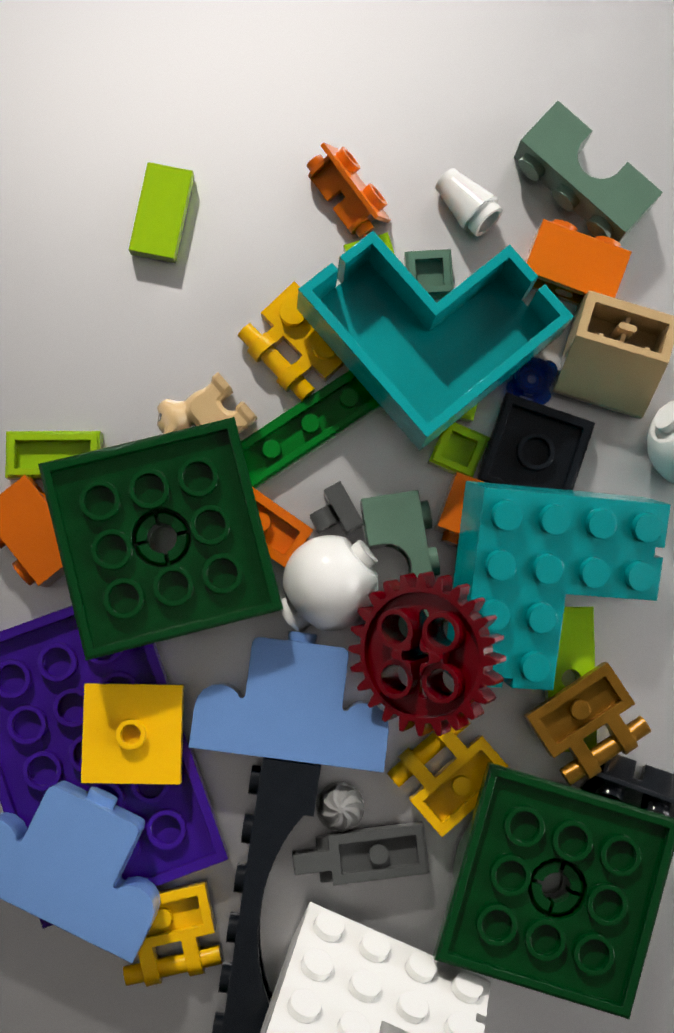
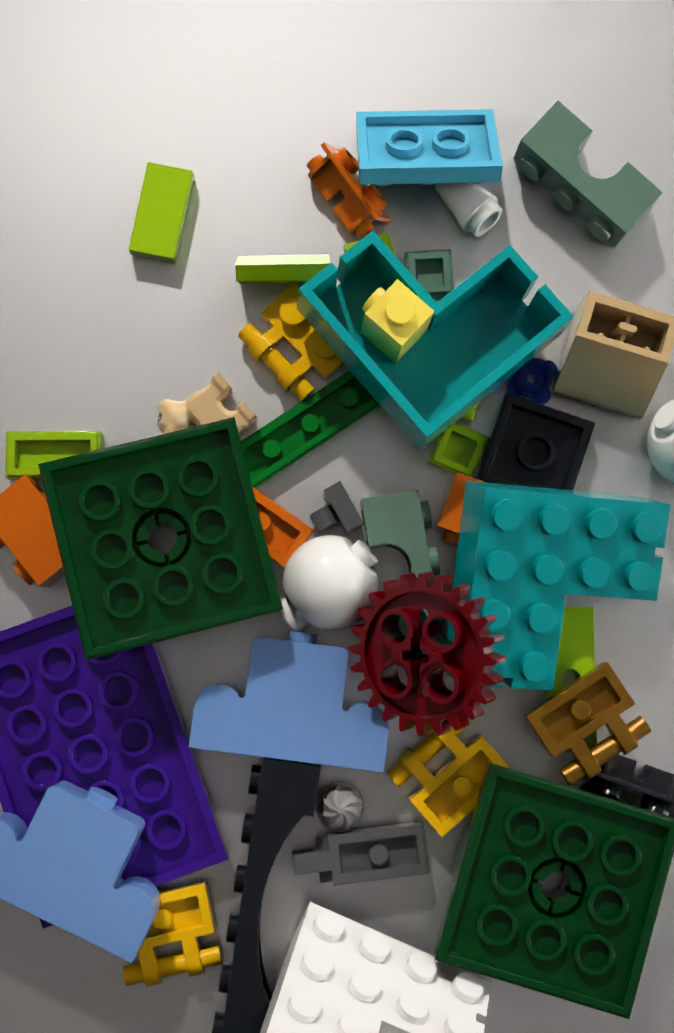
yellow plate [81,683,184,785] -> none
orange brick [525,219,632,306] -> none
none -> lime tile [235,254,330,284]
none -> medium azure plate [356,109,503,186]
none -> light yellow brick [360,279,434,364]

